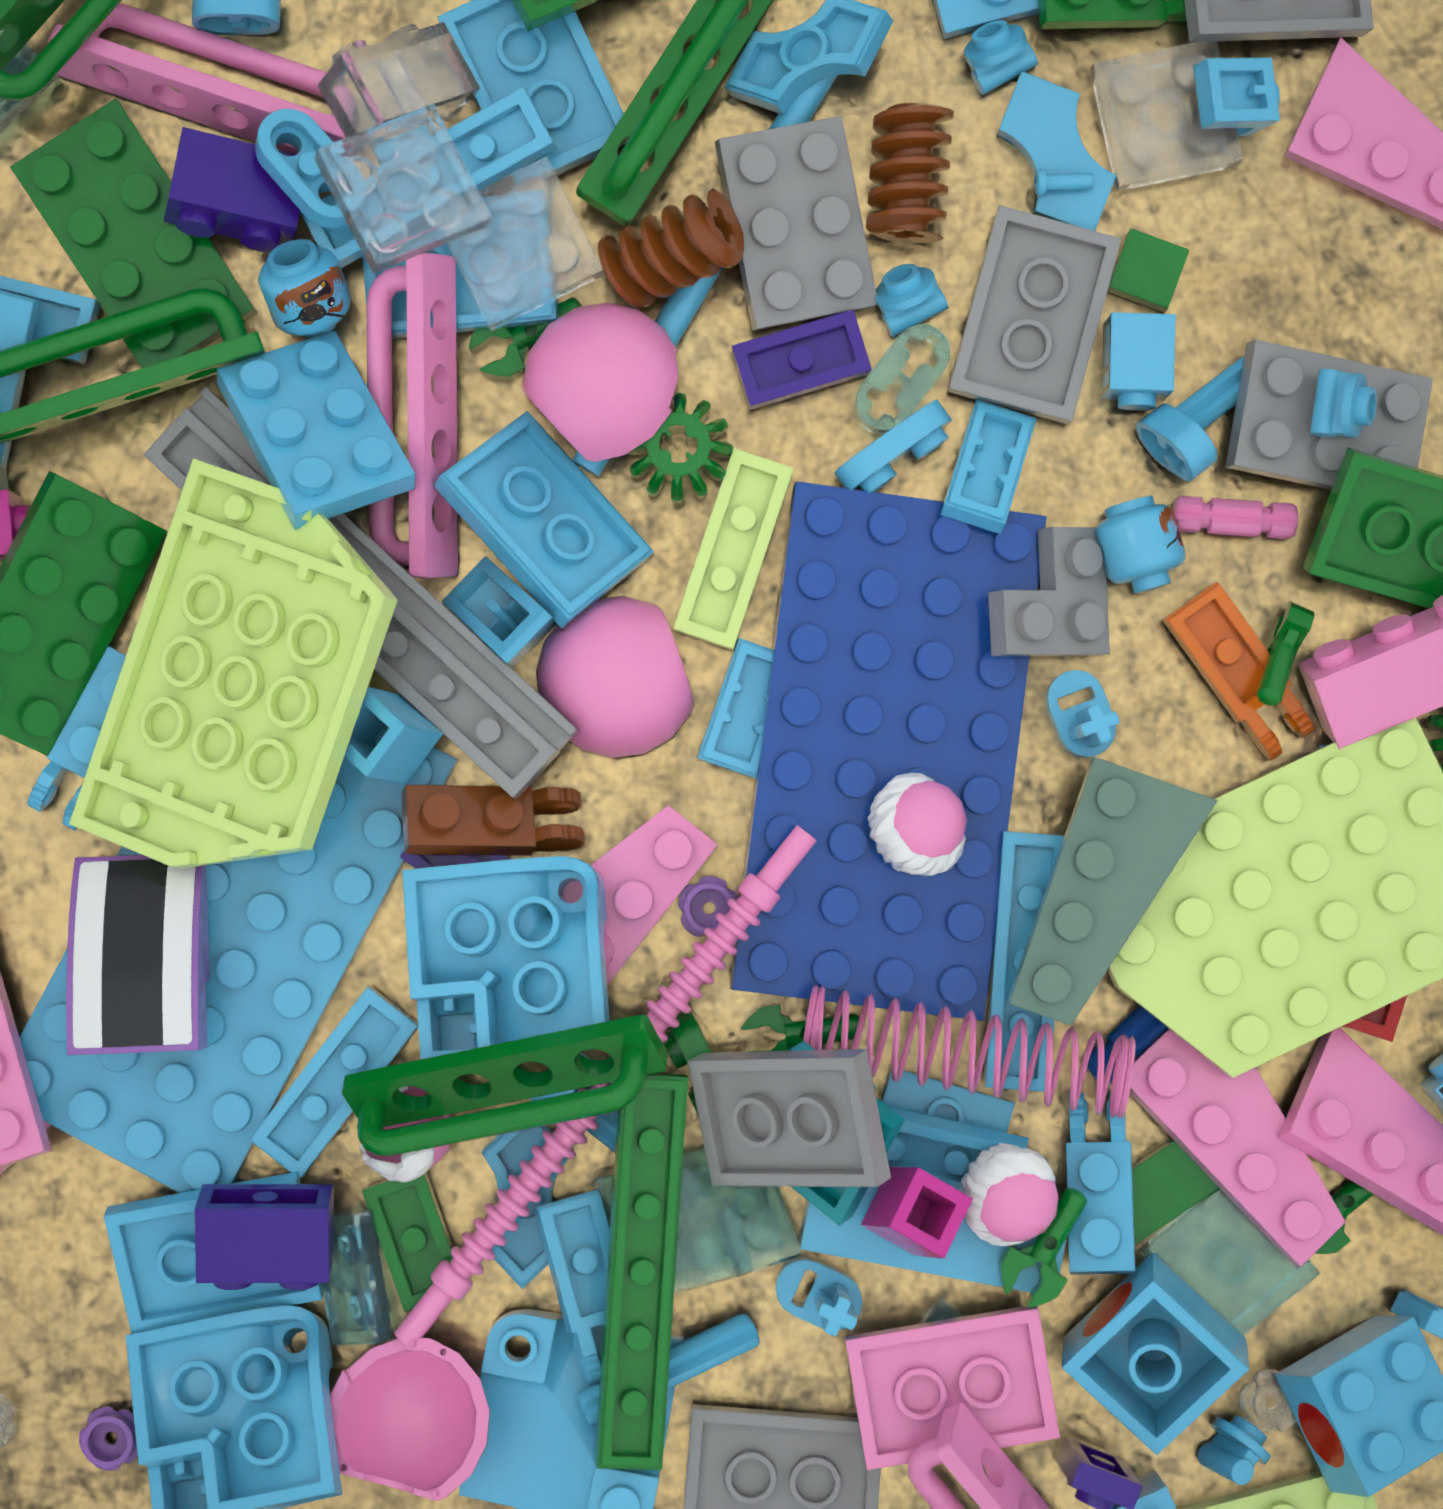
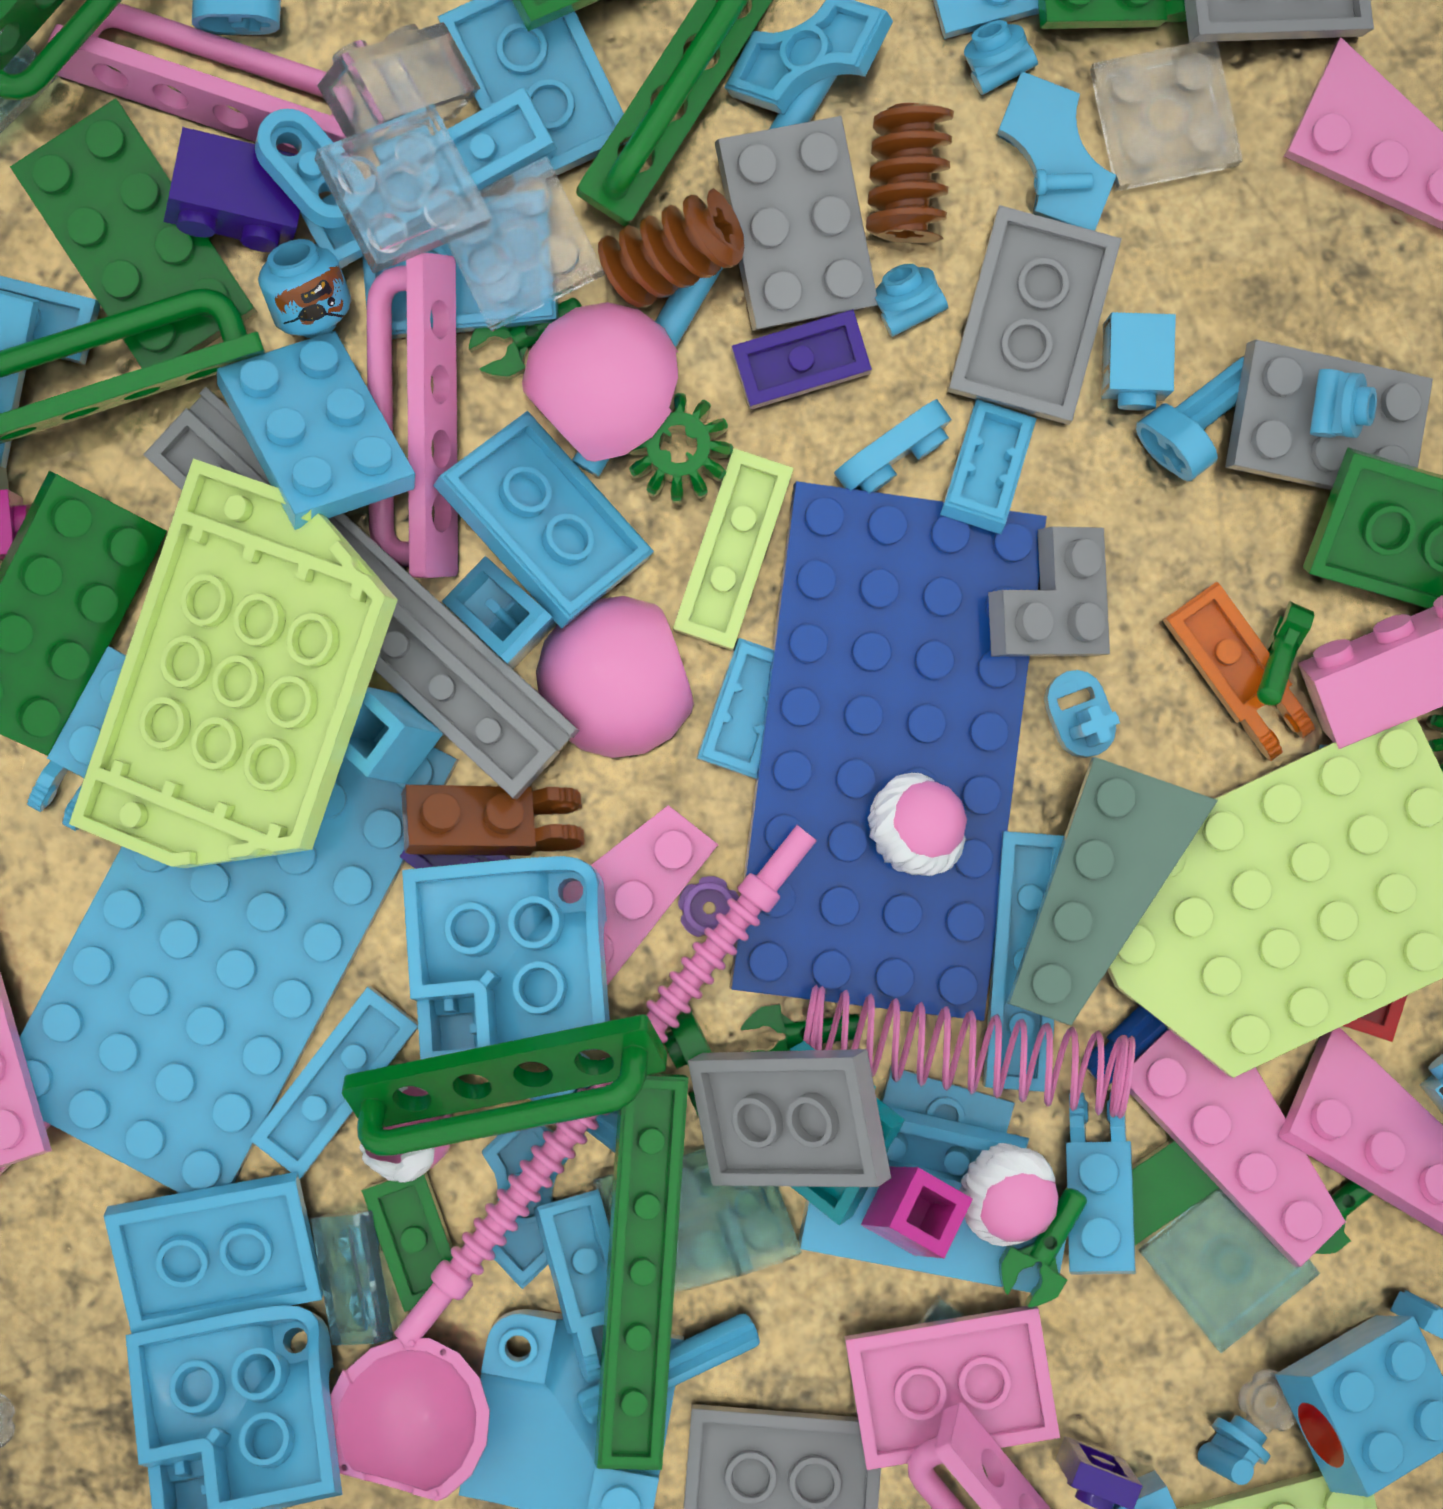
slope [66,855,210,1055] -> none
medium lavender plate [79,1406,138,1471] -> none
dark purple brick [195,1184,334,1290] -> none
medium azure piece [775,1255,862,1336] -> none
clear light blue beam [854,324,950,435] -> none
medium azure brick [1062,1252,1249,1455] -> none
medium azure head [1095,496,1186,594] -> none
green tile [1107,228,1190,313] -> none
bright pink axle [1172,496,1298,539] -> none
medium azure bracket [1193,58,1280,137] -> none

